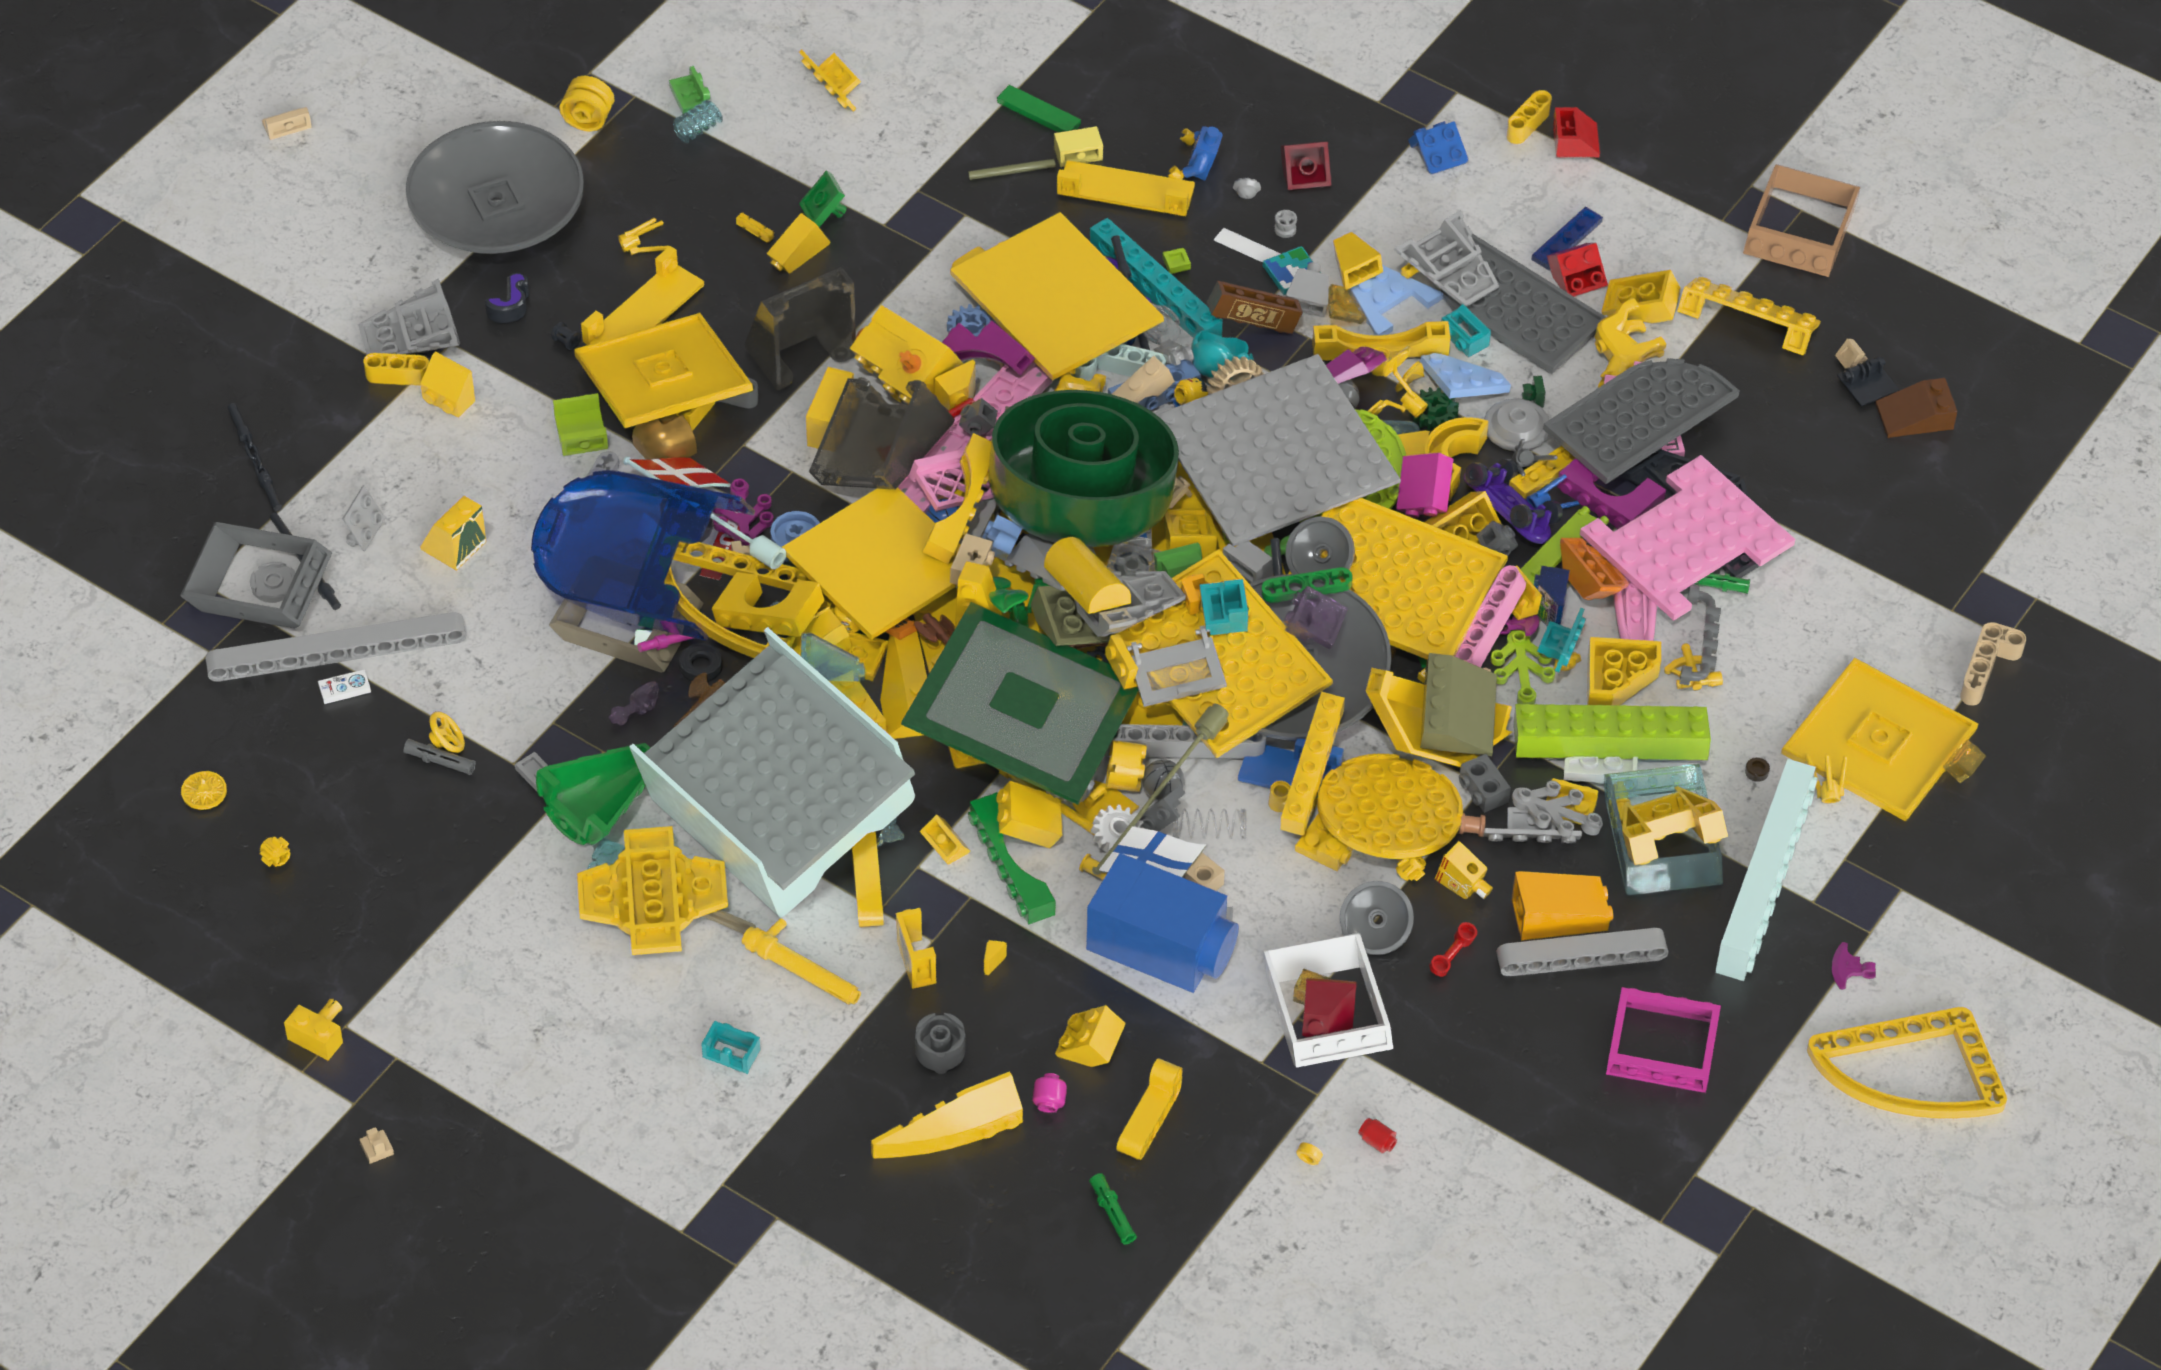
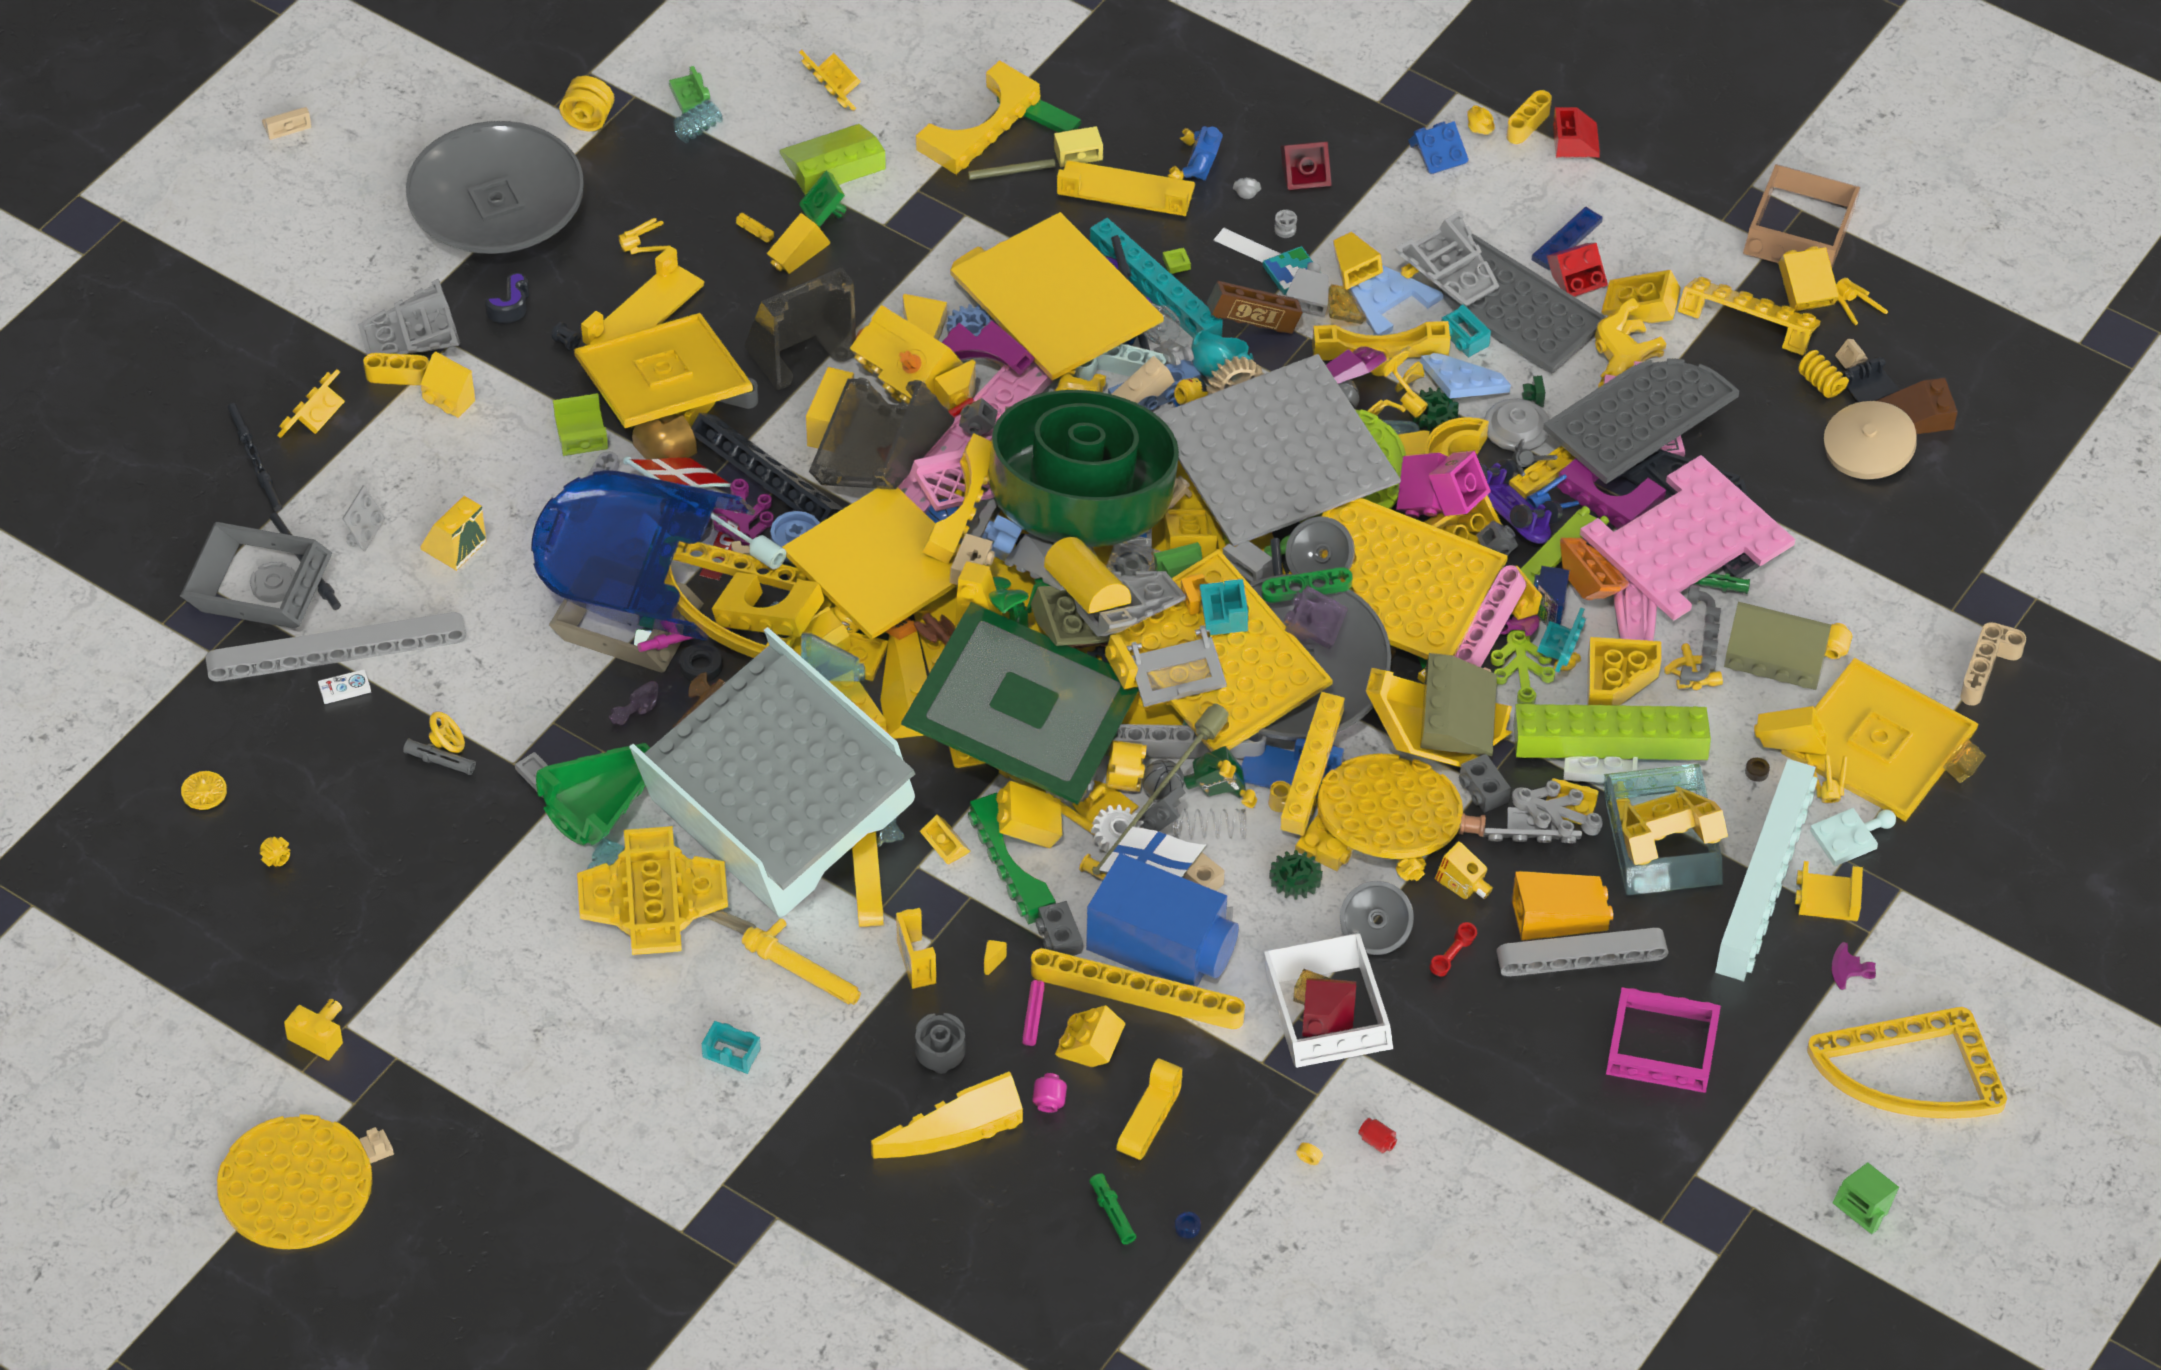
none -> yellow tile [217,1114,372,1249]
none -> yellow bracket [277,369,345,438]
none -> black brick [691,413,843,523]
none -> lime slope [779,124,886,195]
none -> yellow slope [903,294,947,341]
none -> yellow arch [915,60,1040,174]
none -> dark pink axle [1023,980,1044,1046]
none -> yellow beam [1031,949,1245,1029]
none -> dark grey brick [1035,901,1082,956]
none -> clear blue tile [1175,1212,1201,1239]
none -> dark green torso [1184,746,1258,808]
none -> dark green gear [1269,850,1323,900]
none -> dark pink brick [1428,451,1491,516]
none -> yellow plate [1467,105,1495,135]
none -> olive slope [1724,601,1831,690]
none -> yellow slope [1754,706,1828,755]
none -> yellow brick [1778,246,1839,311]
none -> yellow panel [1795,861,1863,921]
none -> yellow piece [1799,350,1849,398]
none -> light aqua plate [1810,808,1896,867]
none -> tan dish [1824,401,1917,479]
none -> yellow head [1825,623,1853,659]
none -> bright green plate [1833,1162,1899,1234]
none -> yellow plant [1836,278,1888,325]

